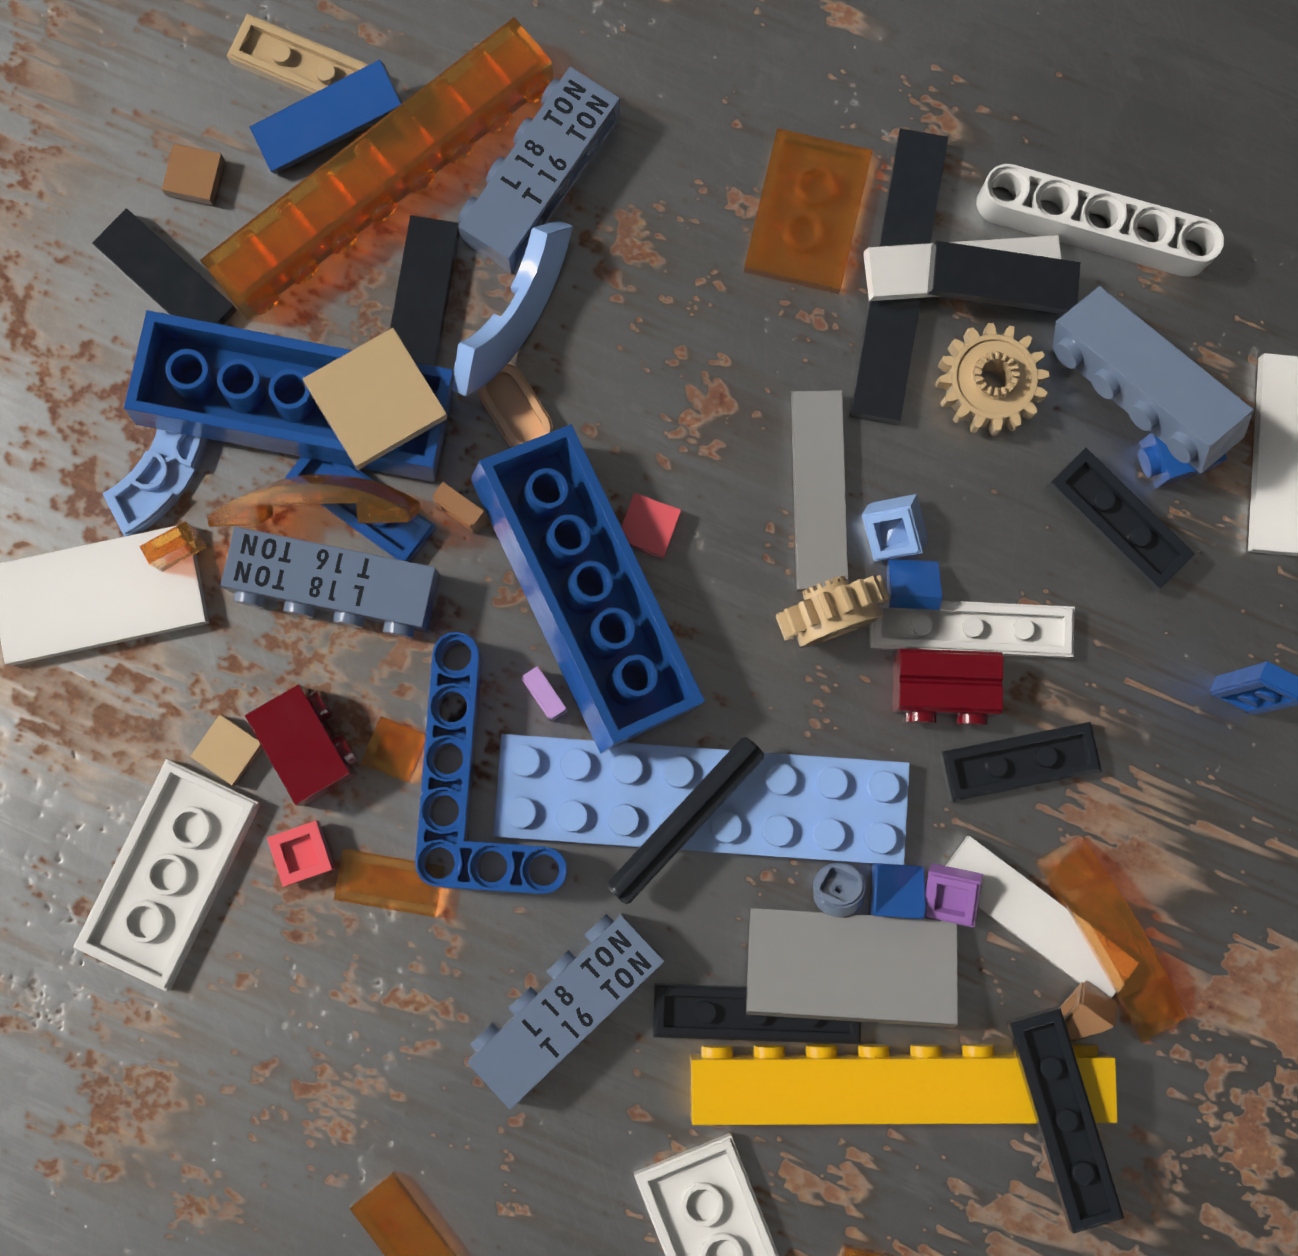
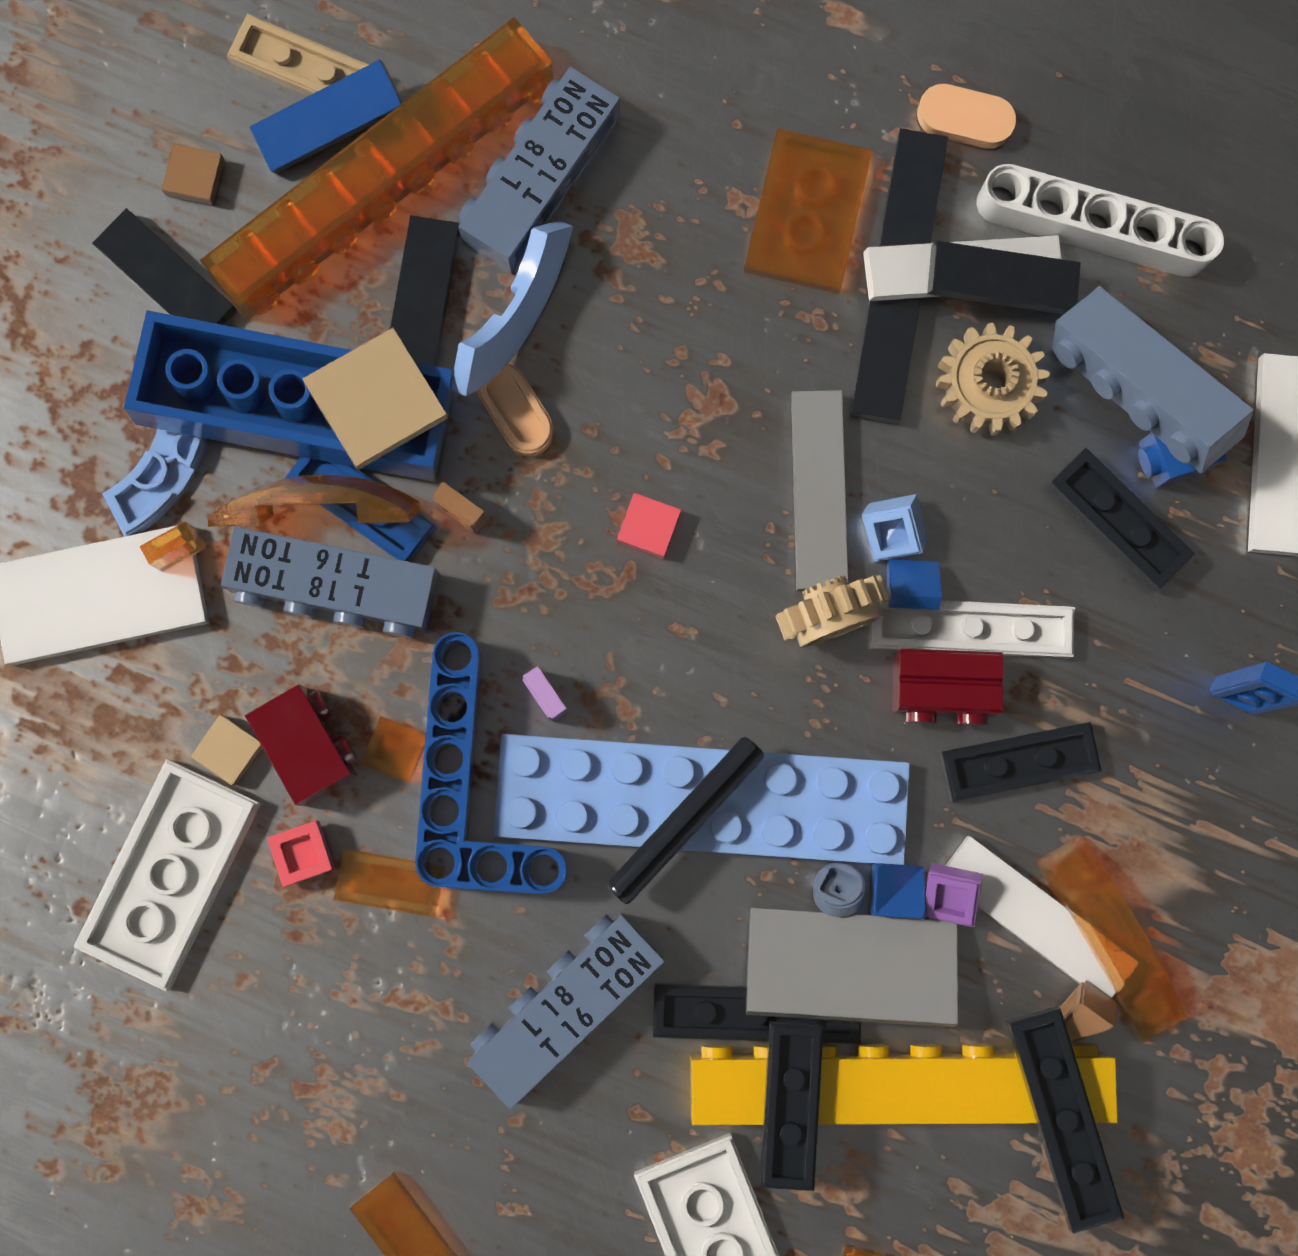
blue brick [470,424,705,754] -> none
none -> black tile [759,1021,824,1191]
none -> light nougat tile [917,84,1016,149]

